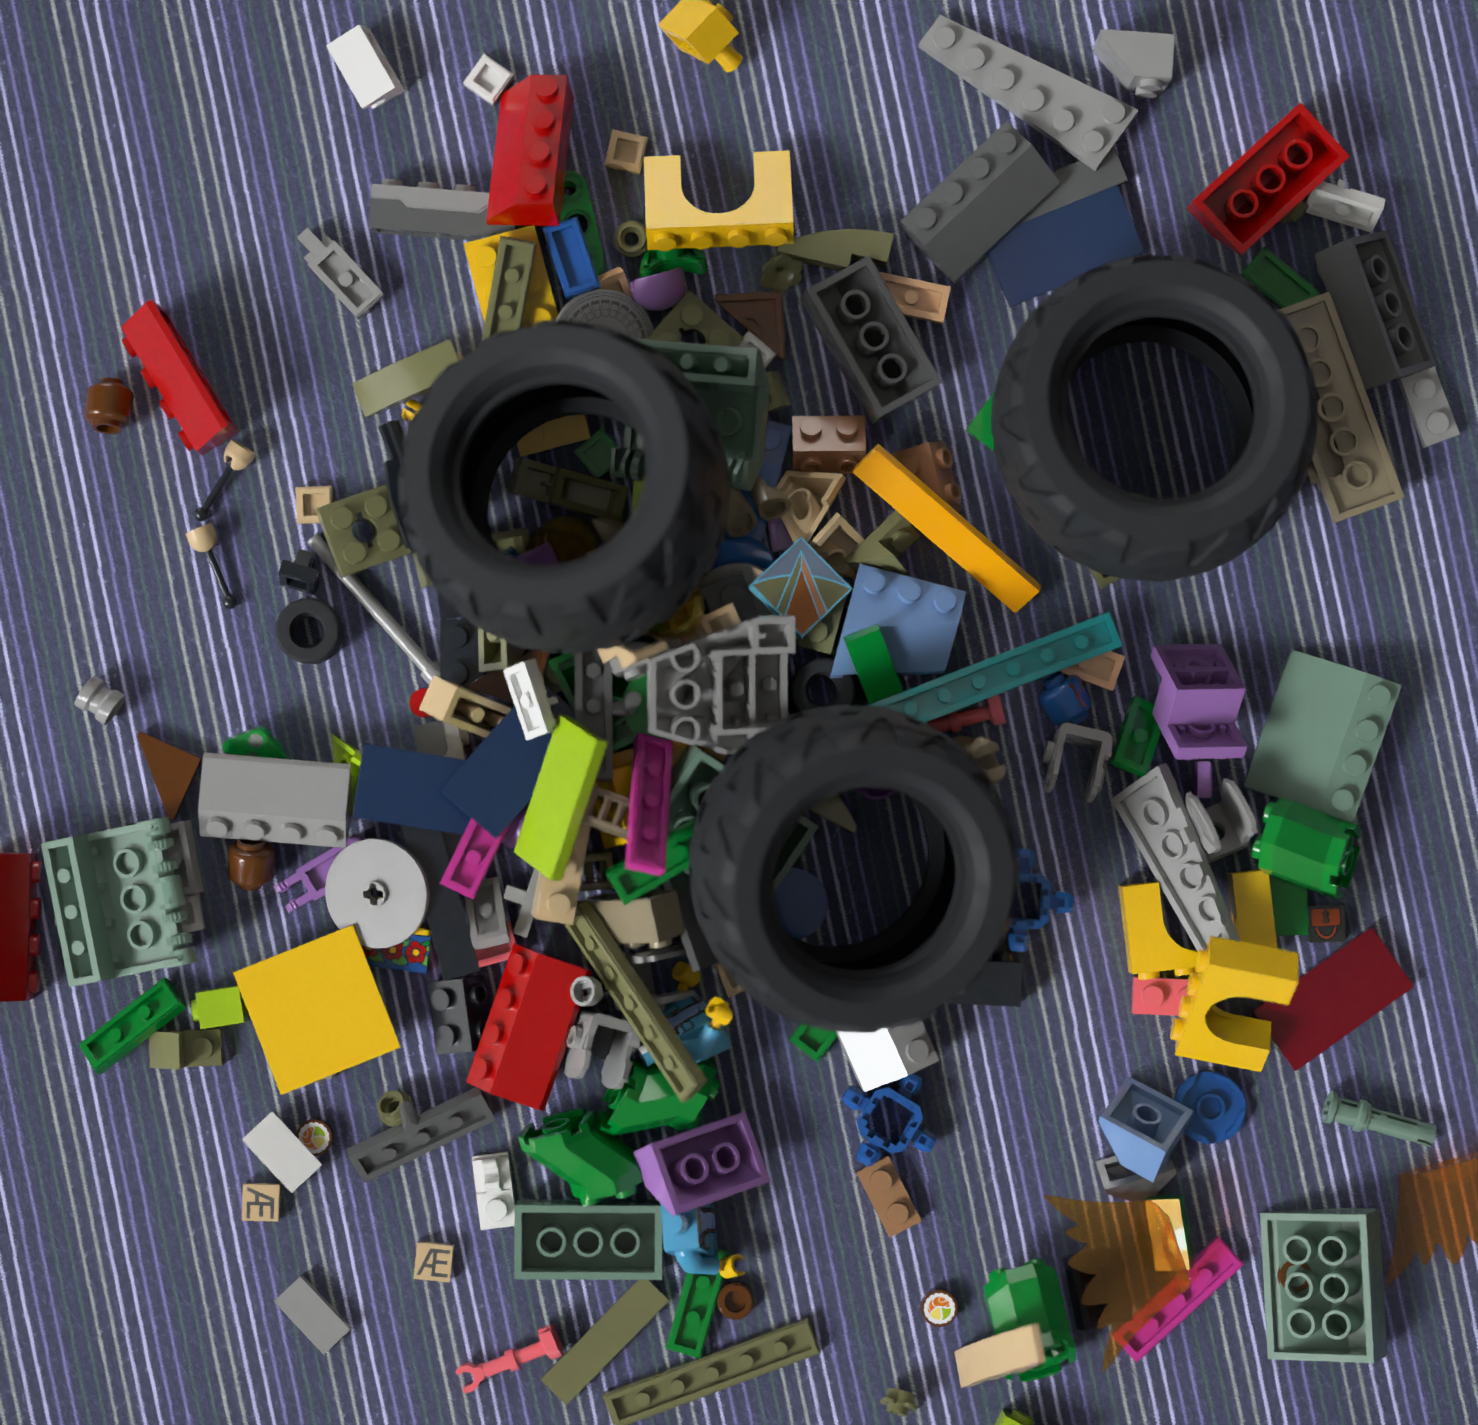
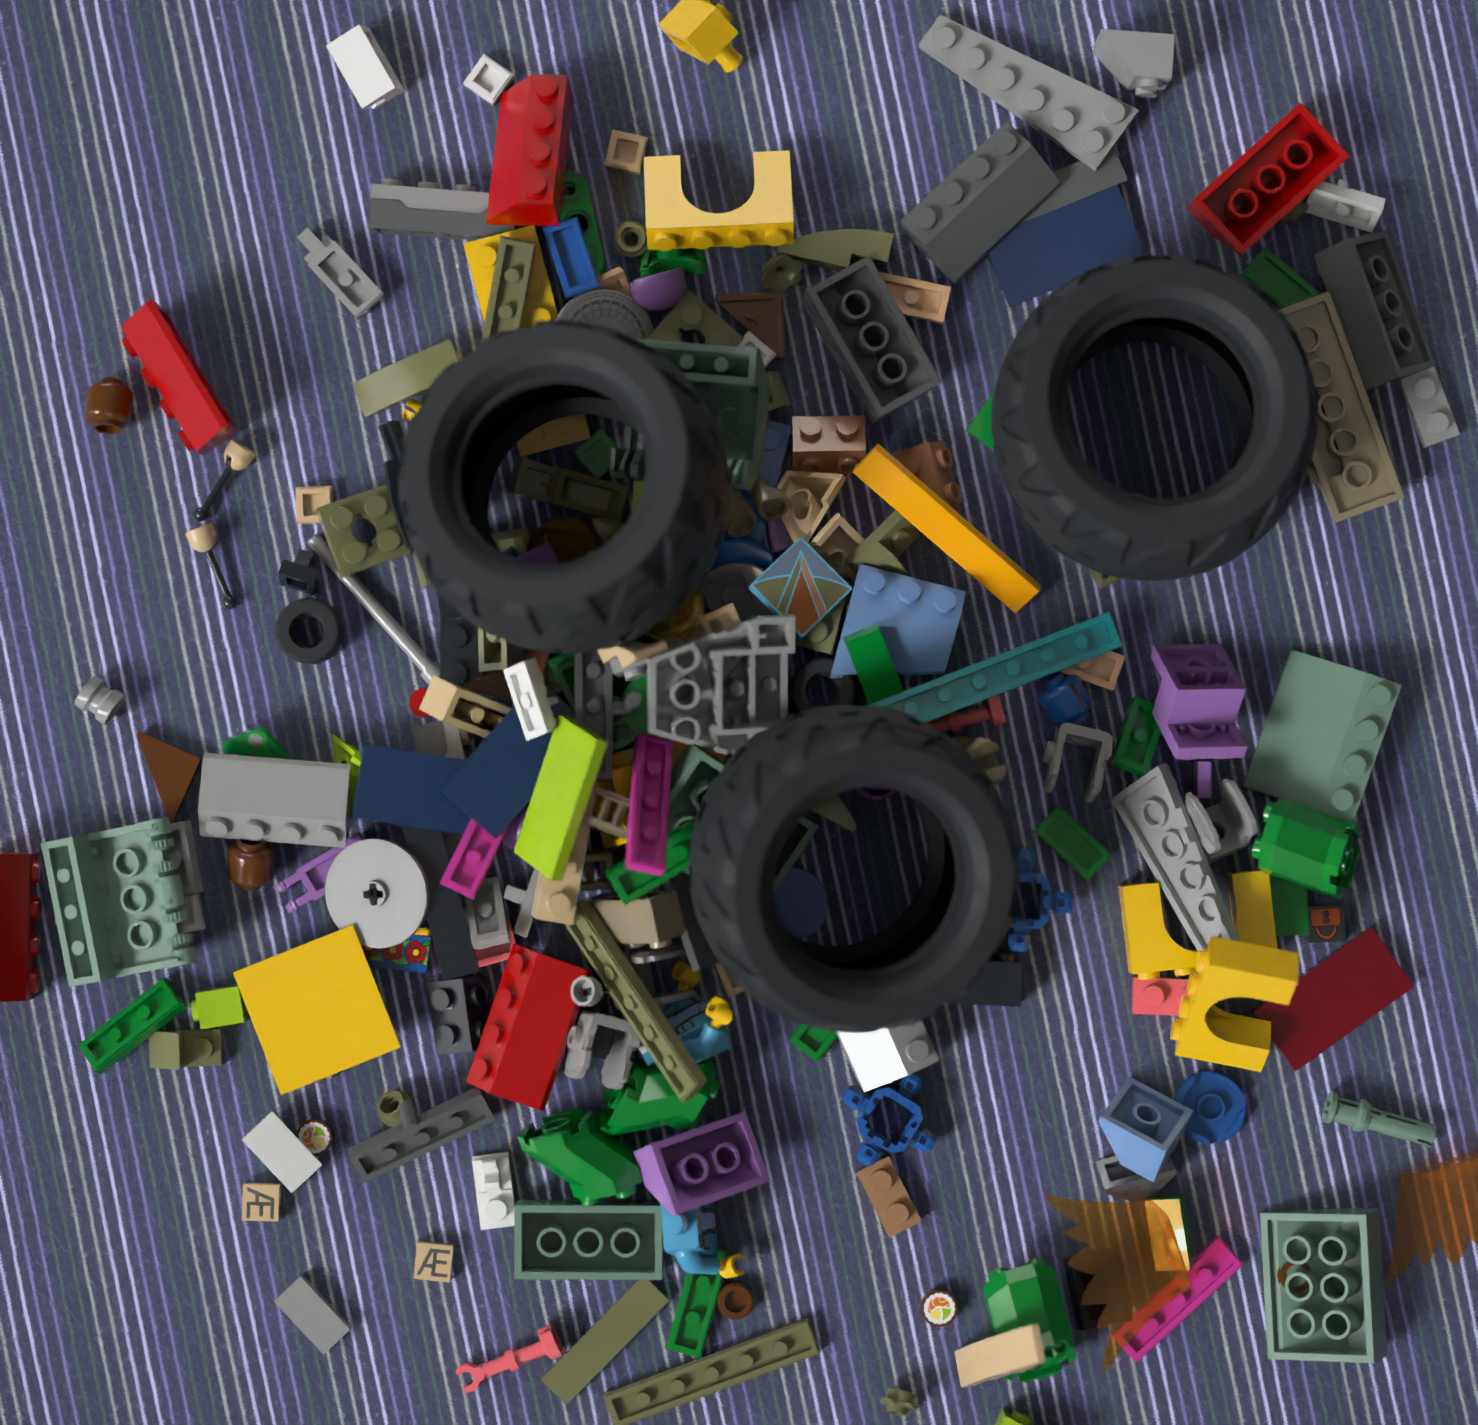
none -> green tile [1033,805,1112,881]

